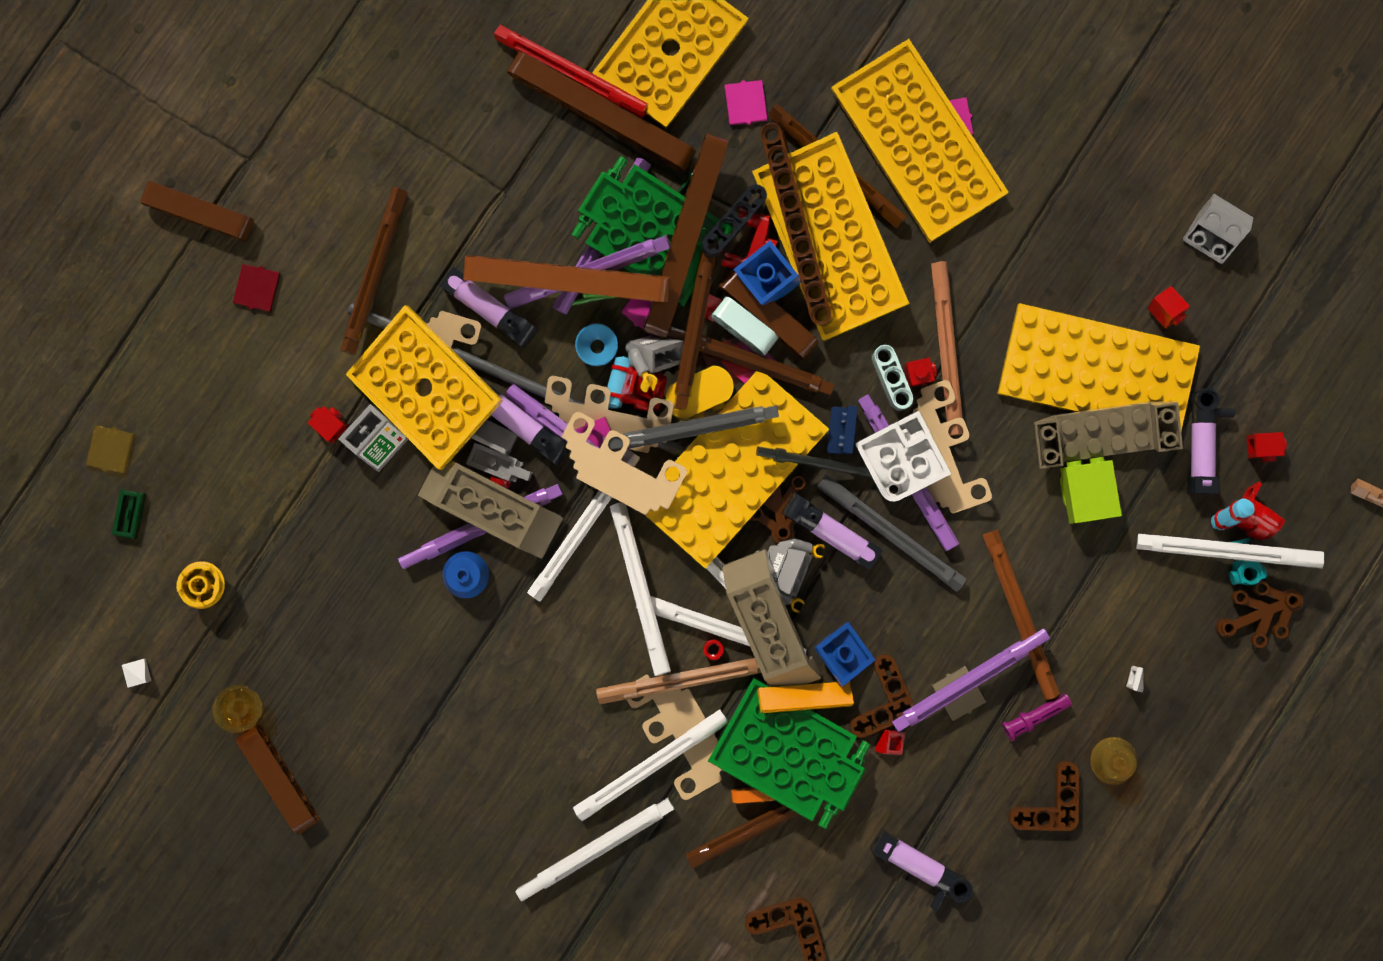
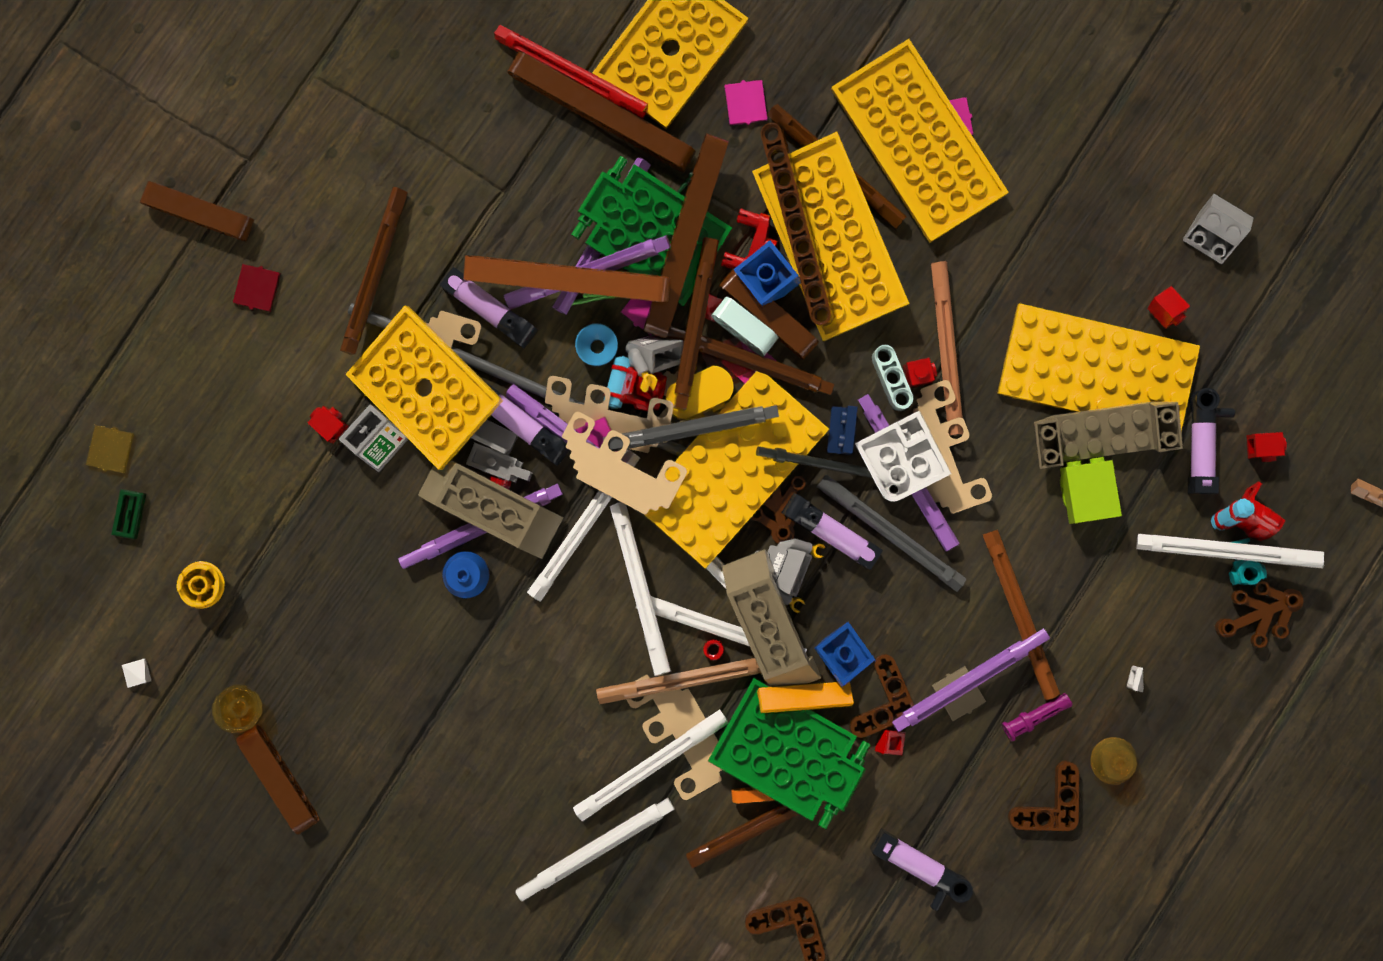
black beam [701,184,767,258] -> none

